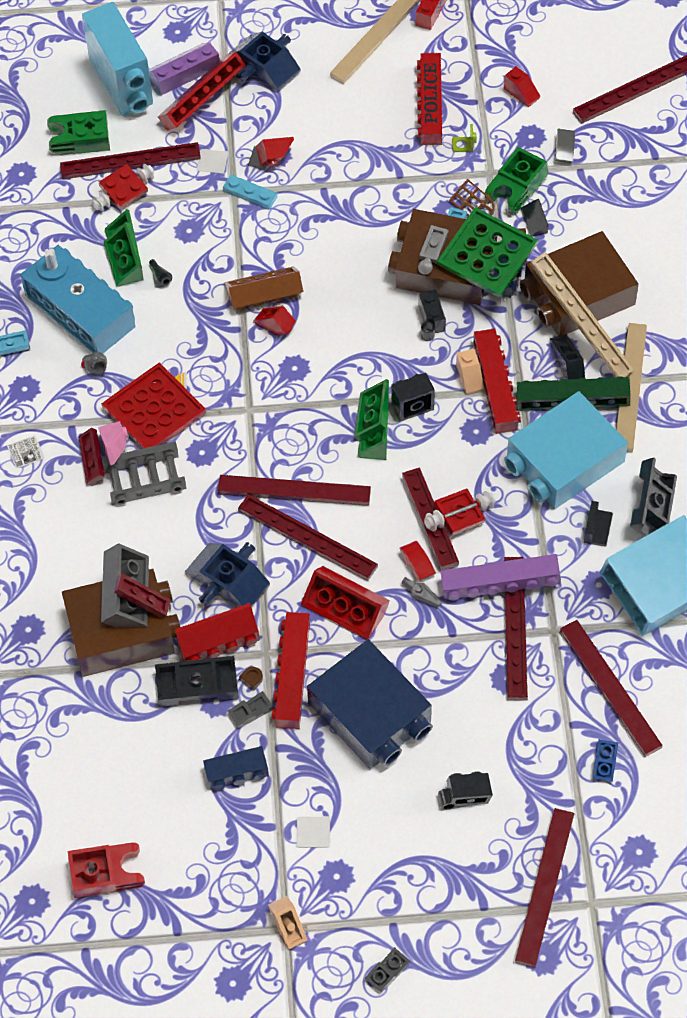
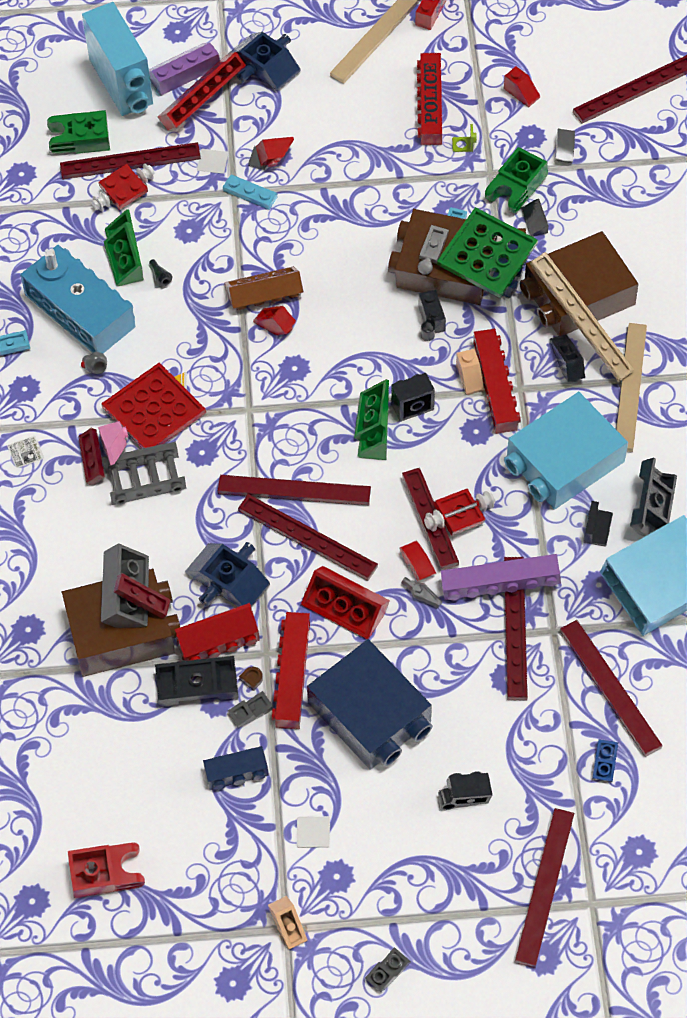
dark orange window [449,179,495,216] -> none
dark green brick [517,376,631,411] -> none

